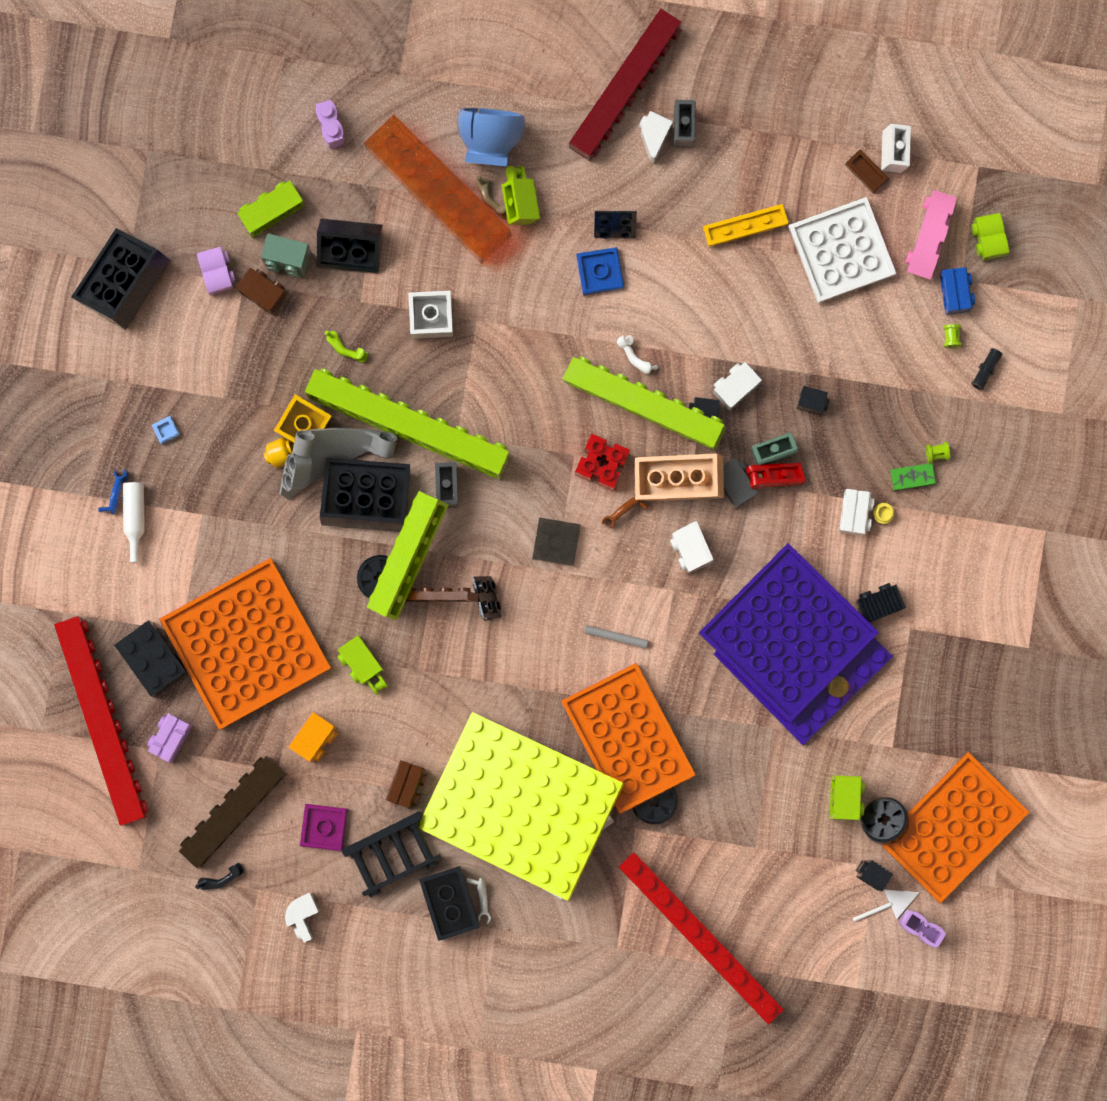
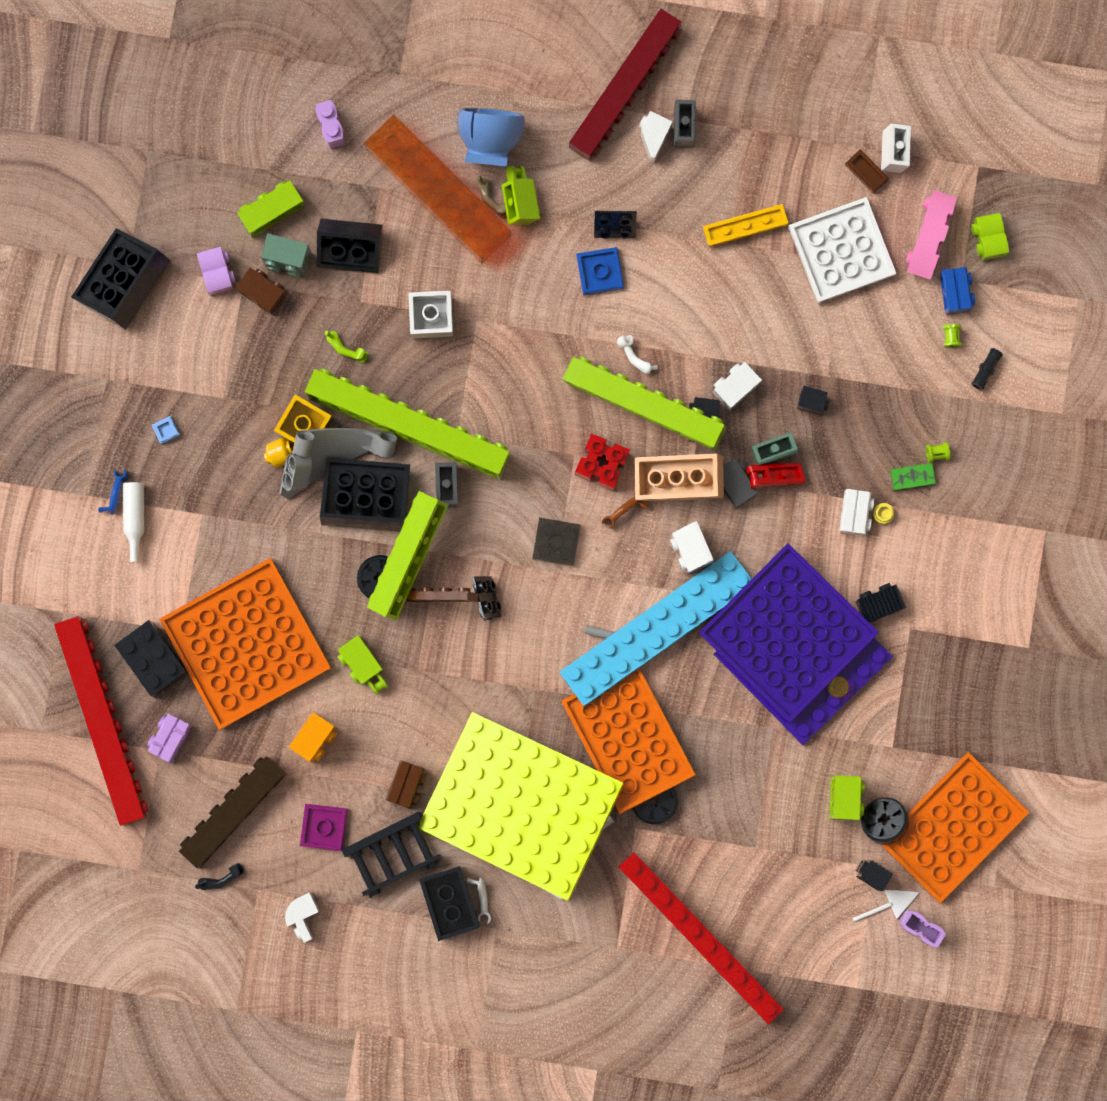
none -> medium azure plate [559,551,751,707]

